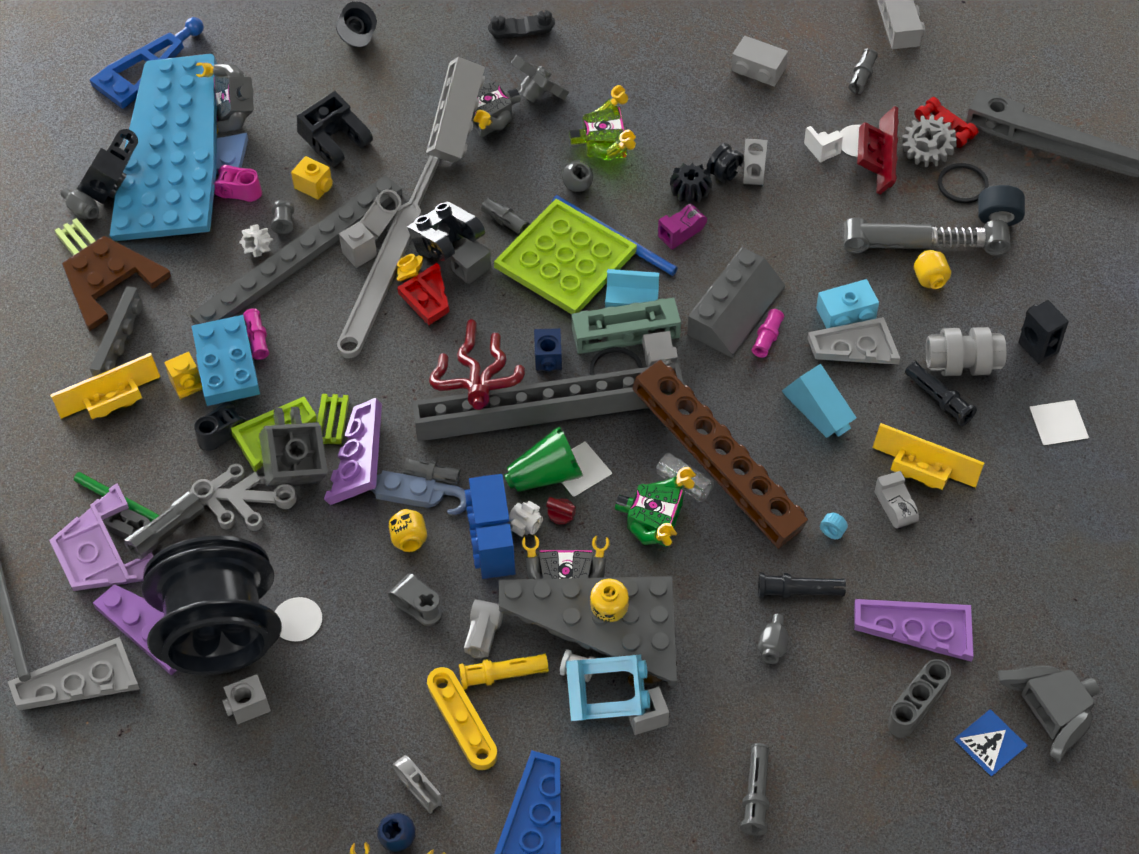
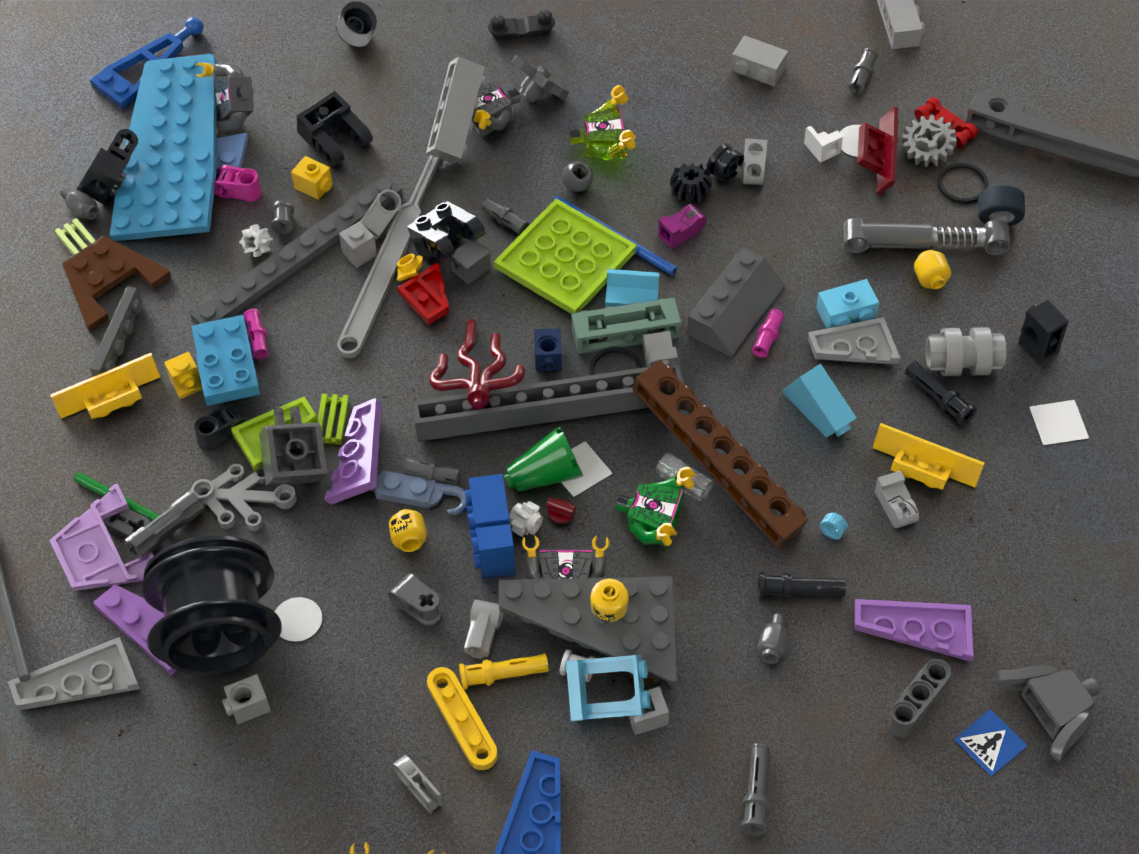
dark blue piece [377,813,416,852] -> none

